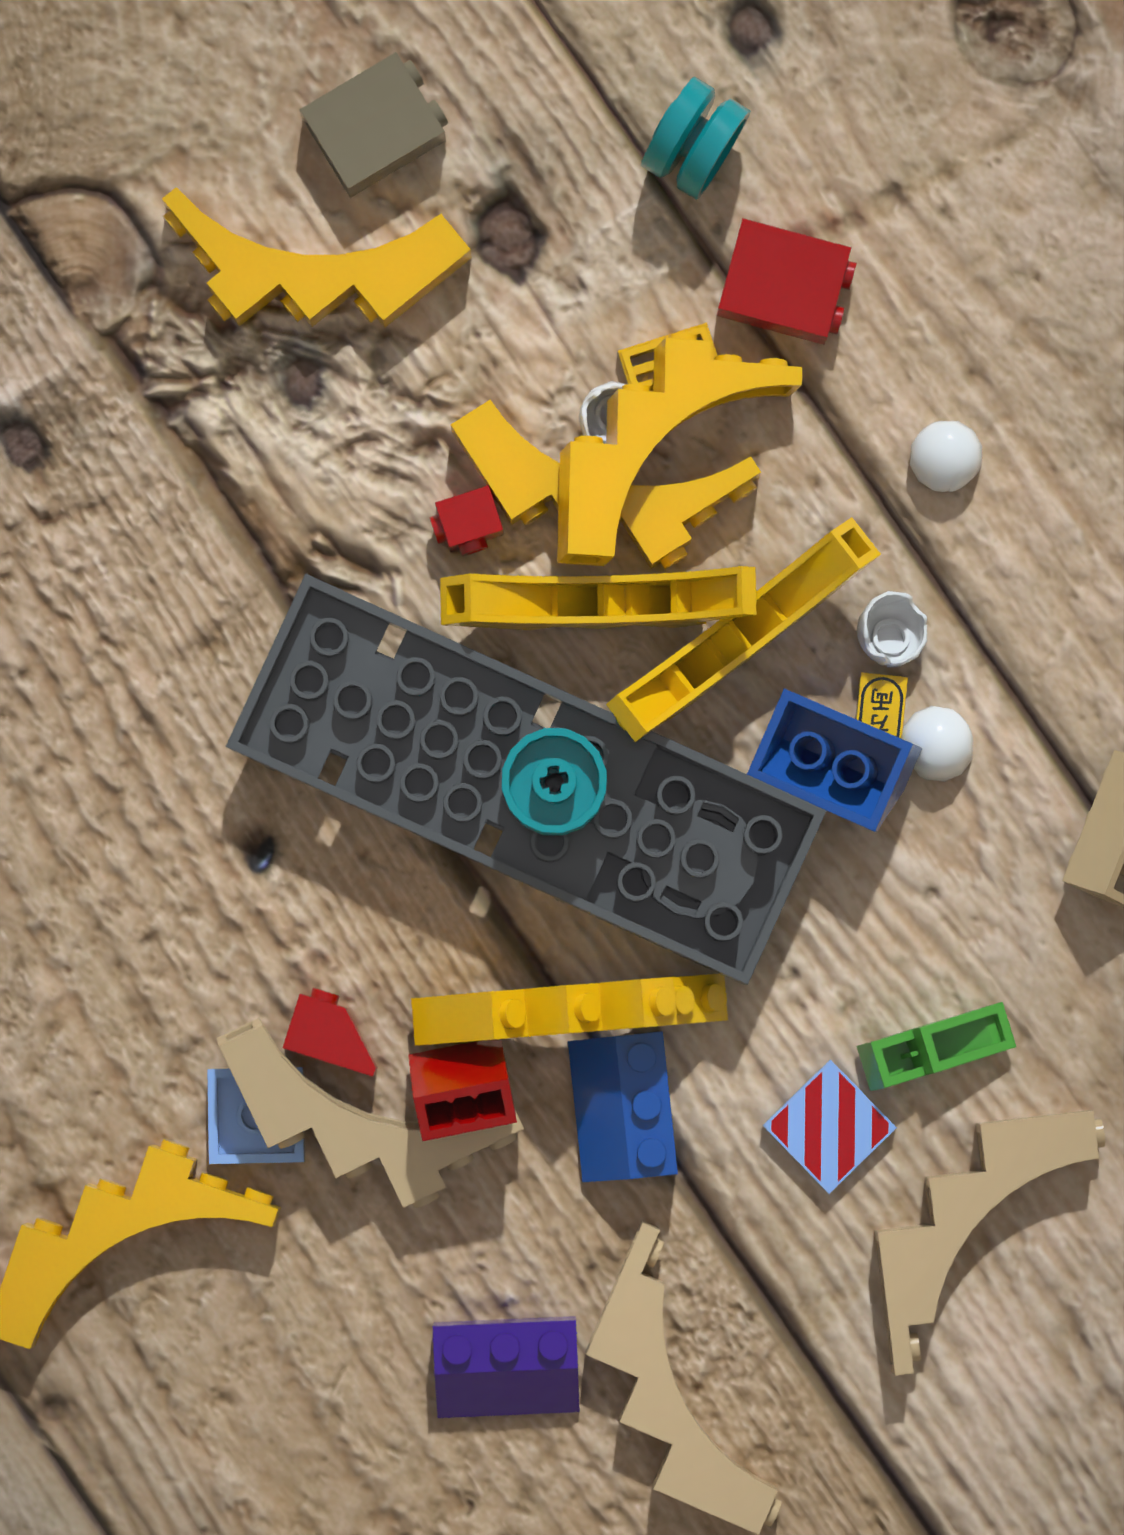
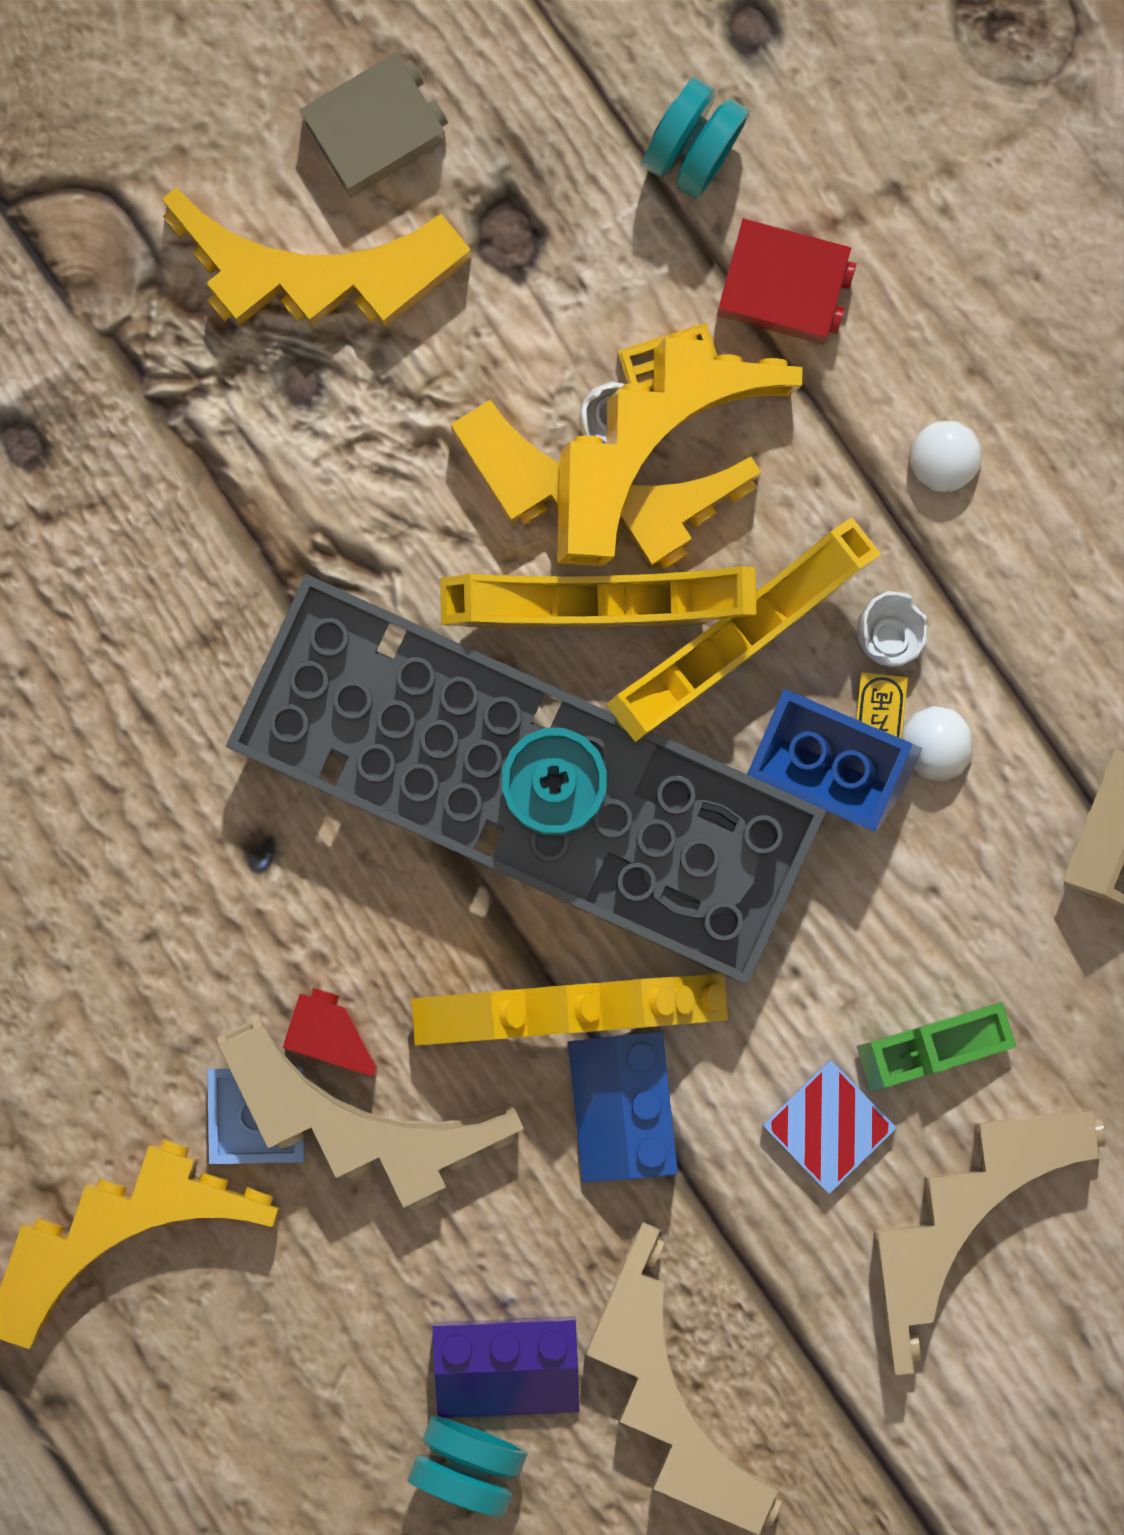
red brick [408,1039,517,1142] -> none
red brick [429,485,504,556] -> none
none -> teal wheel [407,1416,528,1518]

